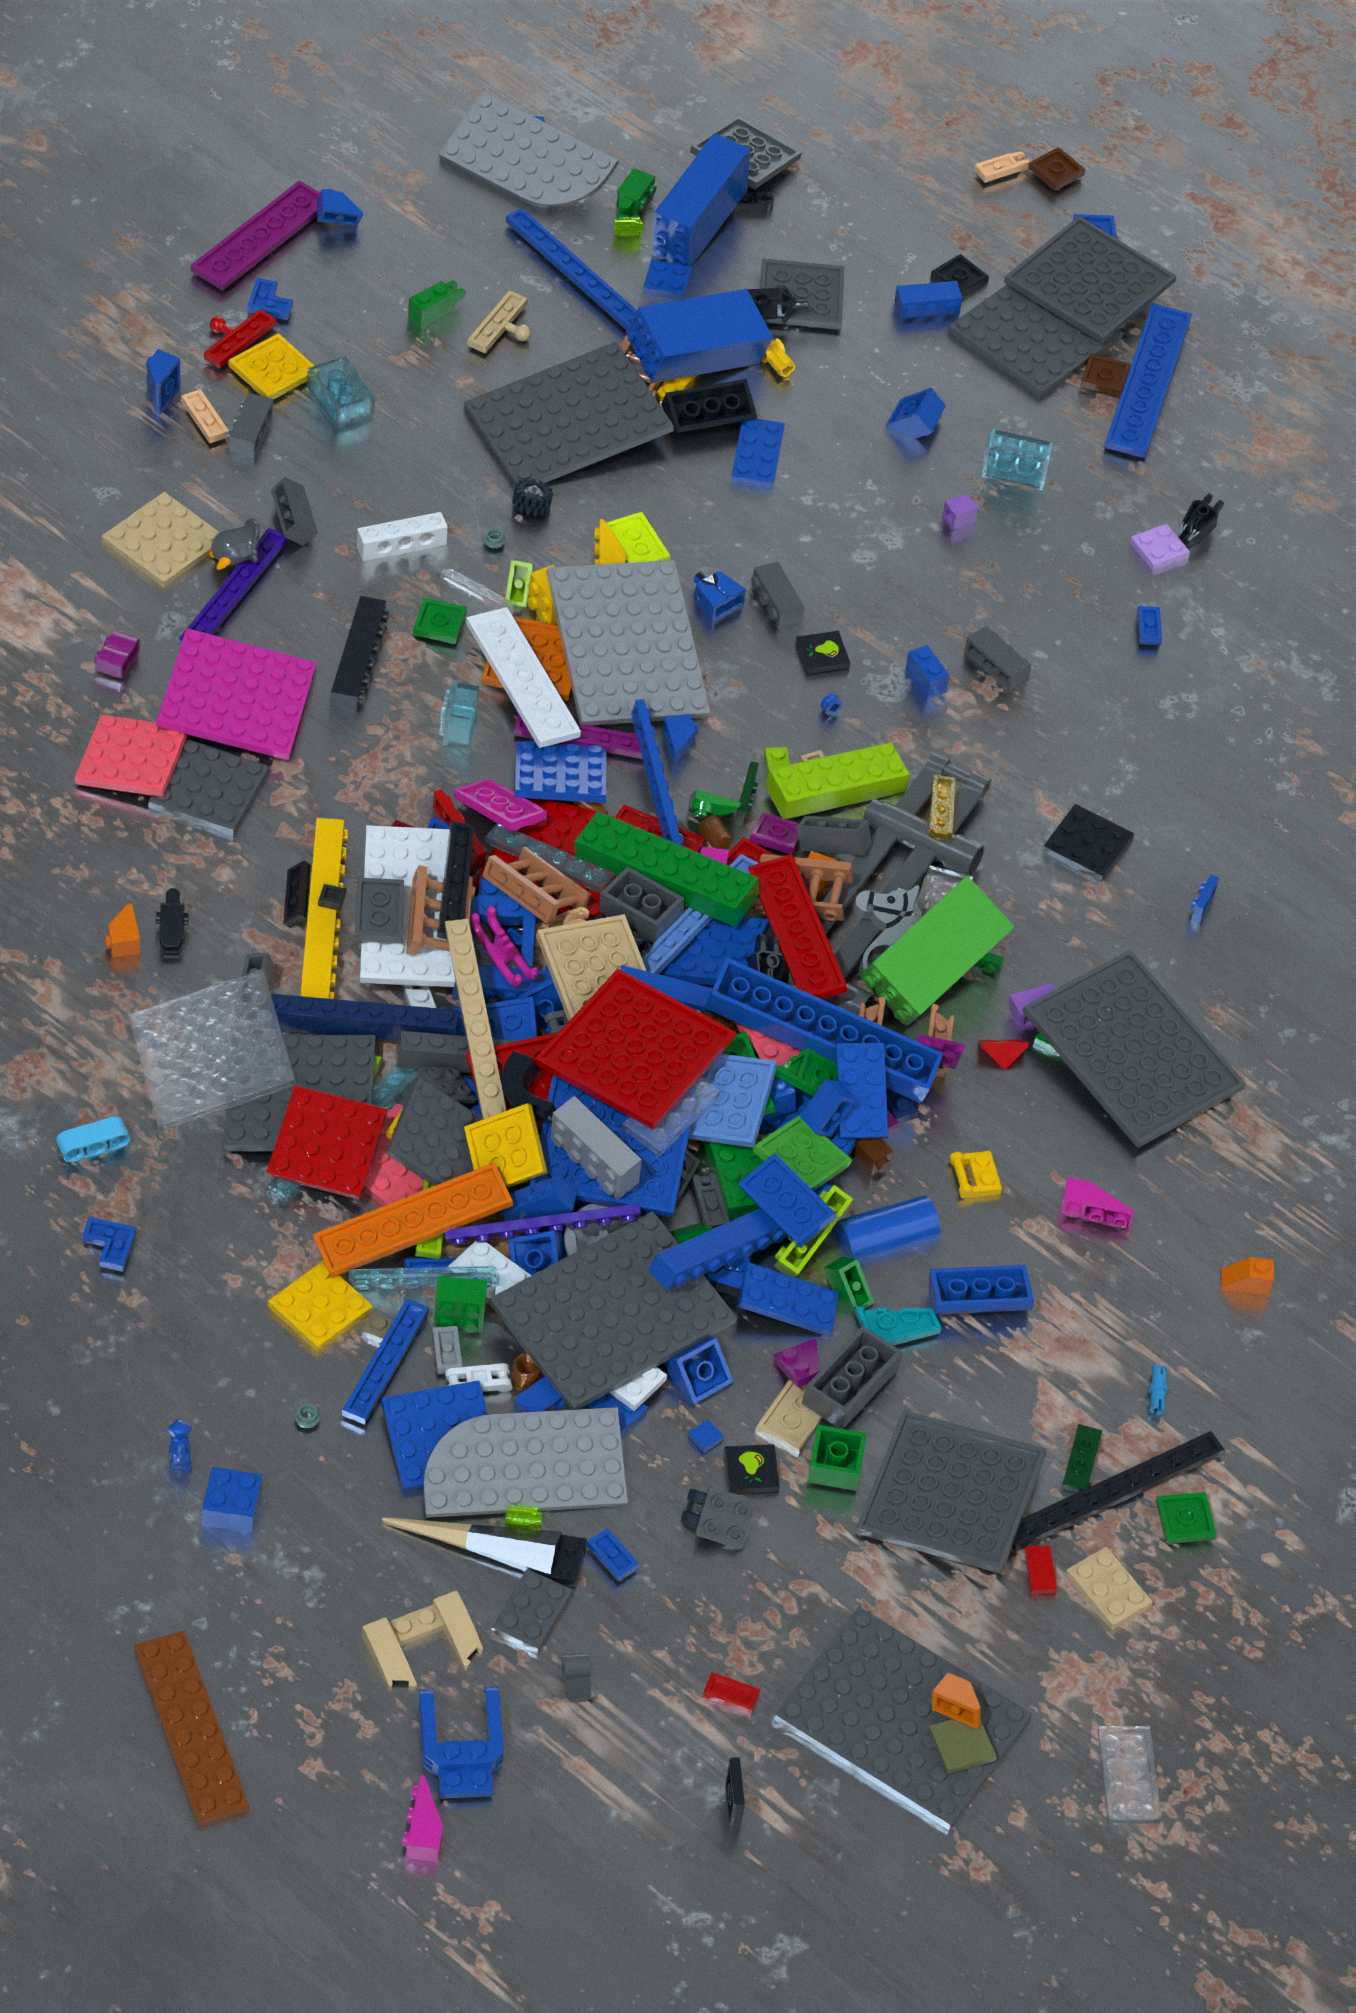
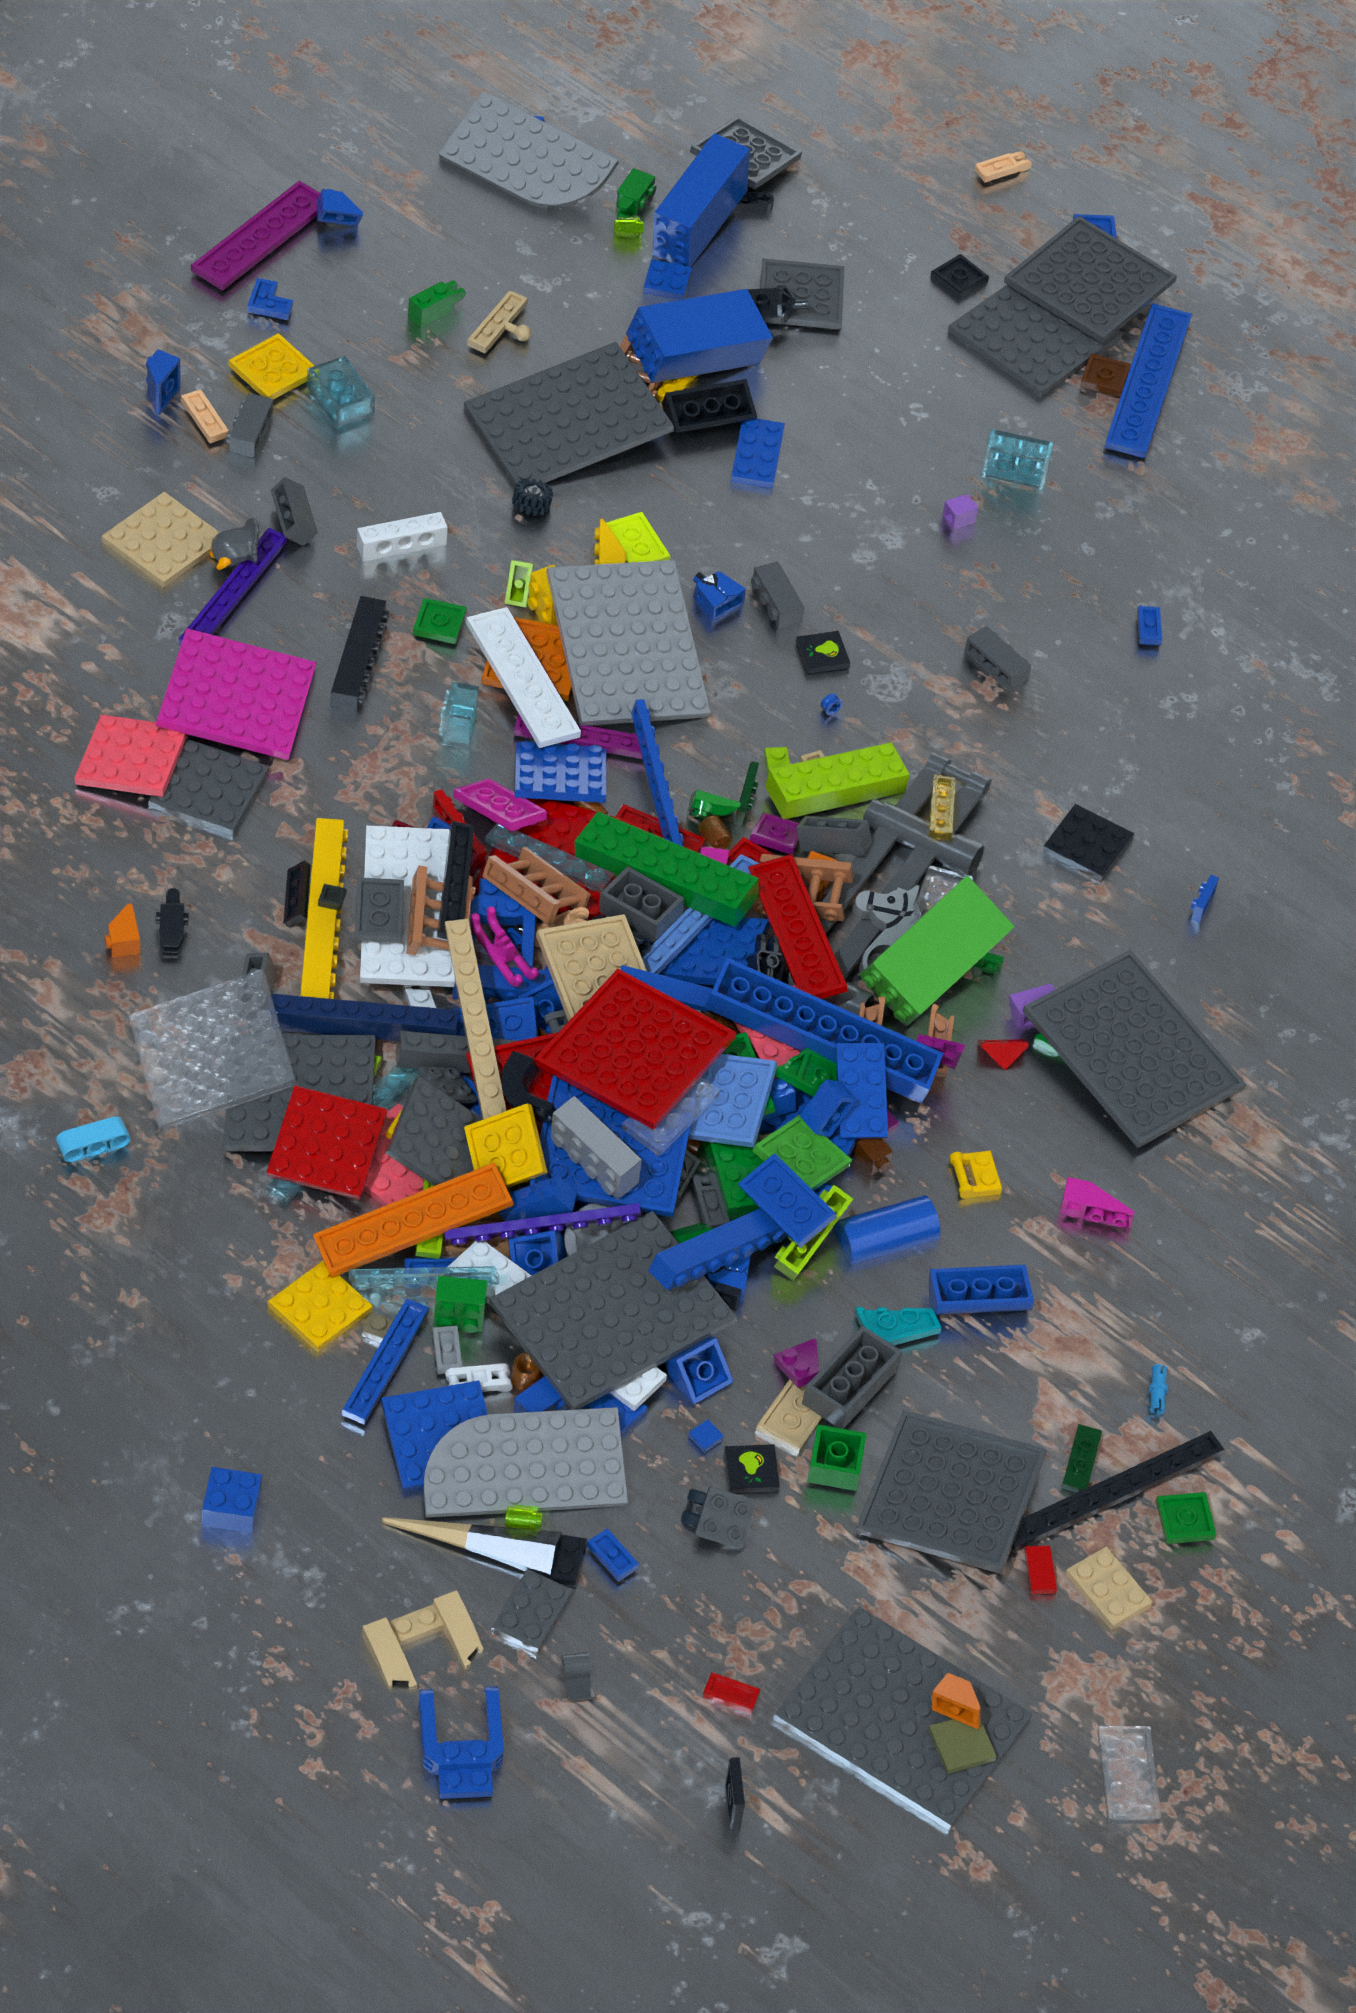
blue plate [82,1217,137,1272] -> none
magenta brick [94,631,140,679] -> none
dark orange plate [134,1631,249,1826] -> none
blue animal [168,1419,192,1472] -> none
red plate [204,309,276,369] -> none
sand green plate [295,1404,320,1428] -> none
dark pink slope [402,1775,443,1863] -> none
clear plate [440,569,524,617] -> none
sand green plate [484,528,505,548] -> none
blue plate [506,208,637,330] -> none
blue slope [663,714,698,765] -> none
blue plate [738,1262,839,1337] -> none
yellow piece [761,338,796,378] -> none
green slope [824,1257,875,1313] -> none
blue slope [885,387,946,438] -> none
dark blue plate [886,1088,918,1123] -> none
blue brick [894,281,962,318] -> none
blue brick [905,645,949,699] -> none
reddish brown plate [1028,147,1086,191] -> none
lavender plate [1130,523,1190,571] -> none
black hinge [1178,493,1224,547] -> none
orange slope [1221,1257,1274,1296] -> none

